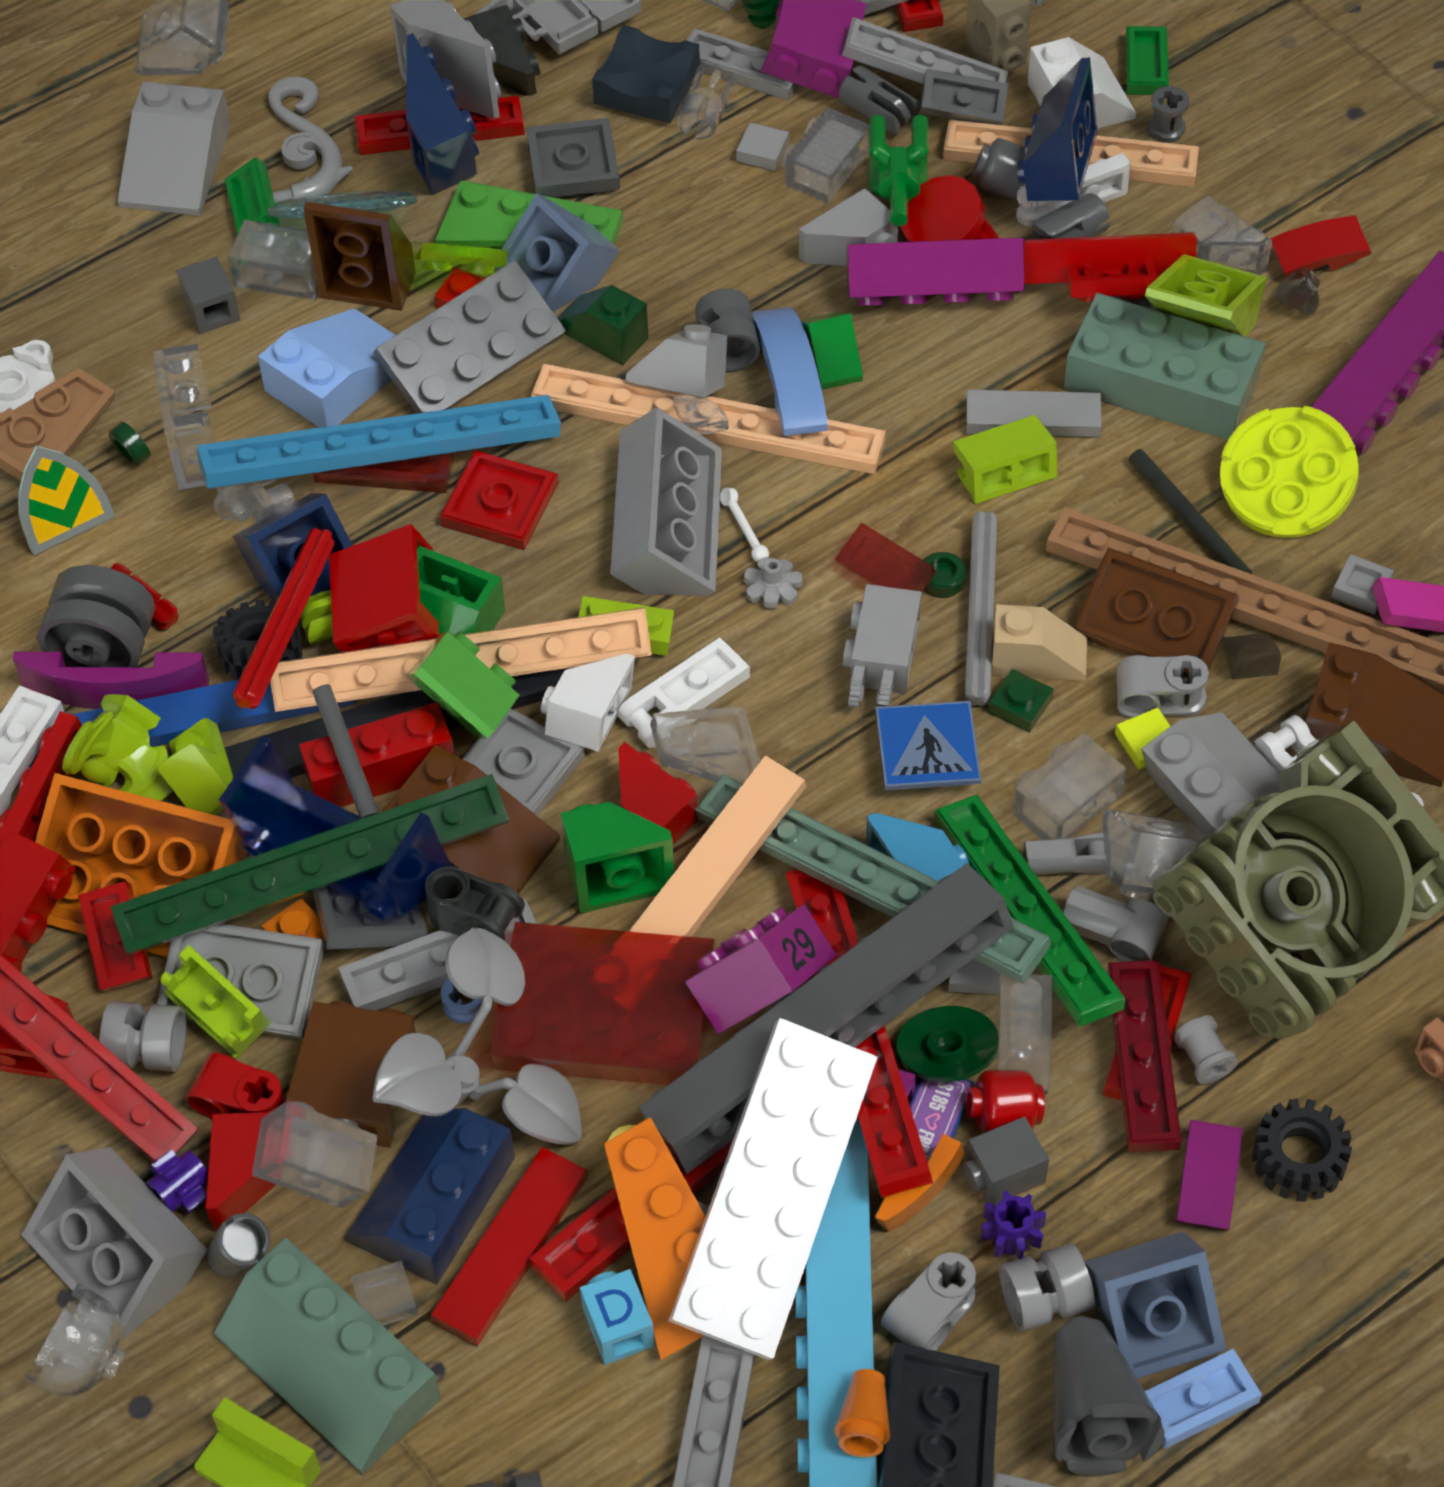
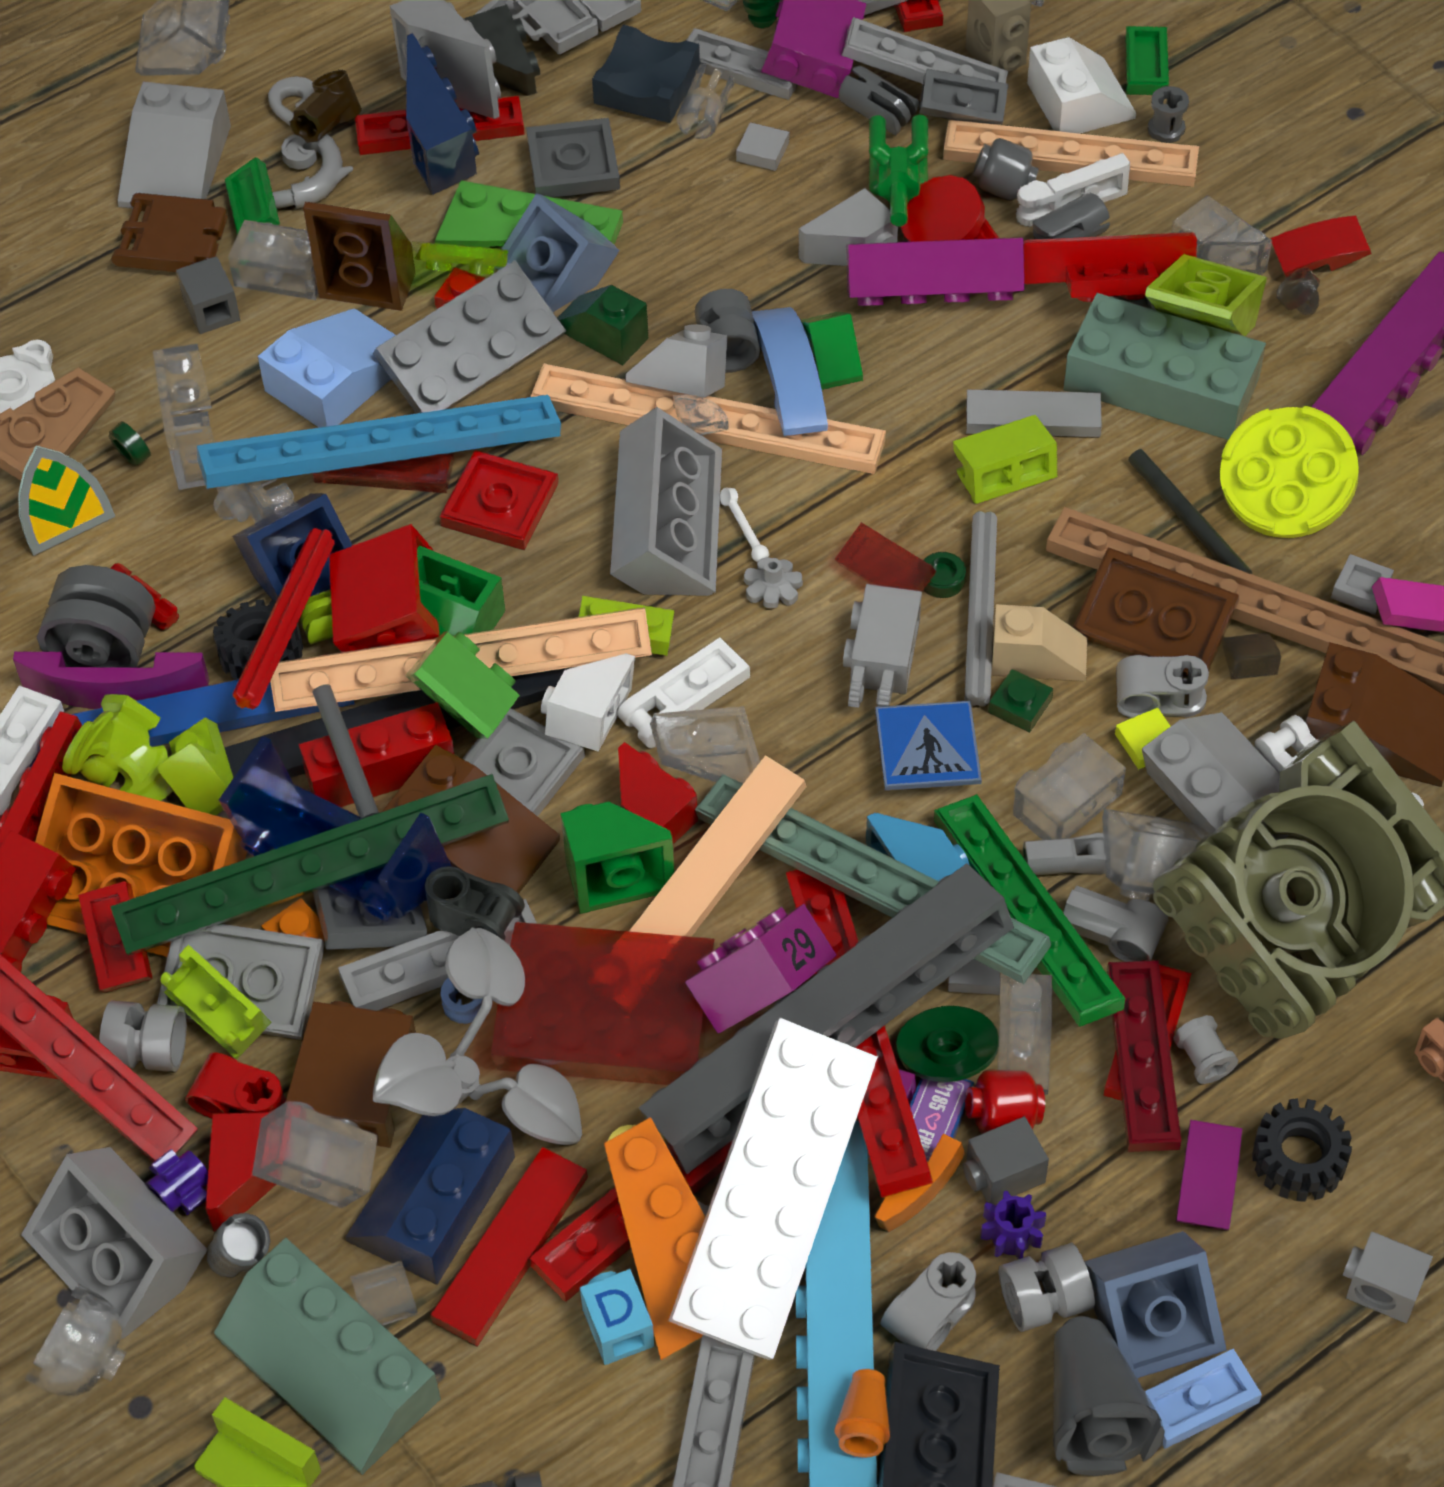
clear light blue piece [266,190,418,219] -> none
clear brick [782,107,869,203] -> none
dark blue slope [1018,58,1098,201] -> none
none -> reddish brown plate [111,193,228,272]
none -> dark brown piece [289,70,362,143]
none -> light grey brick [1343,1231,1433,1324]

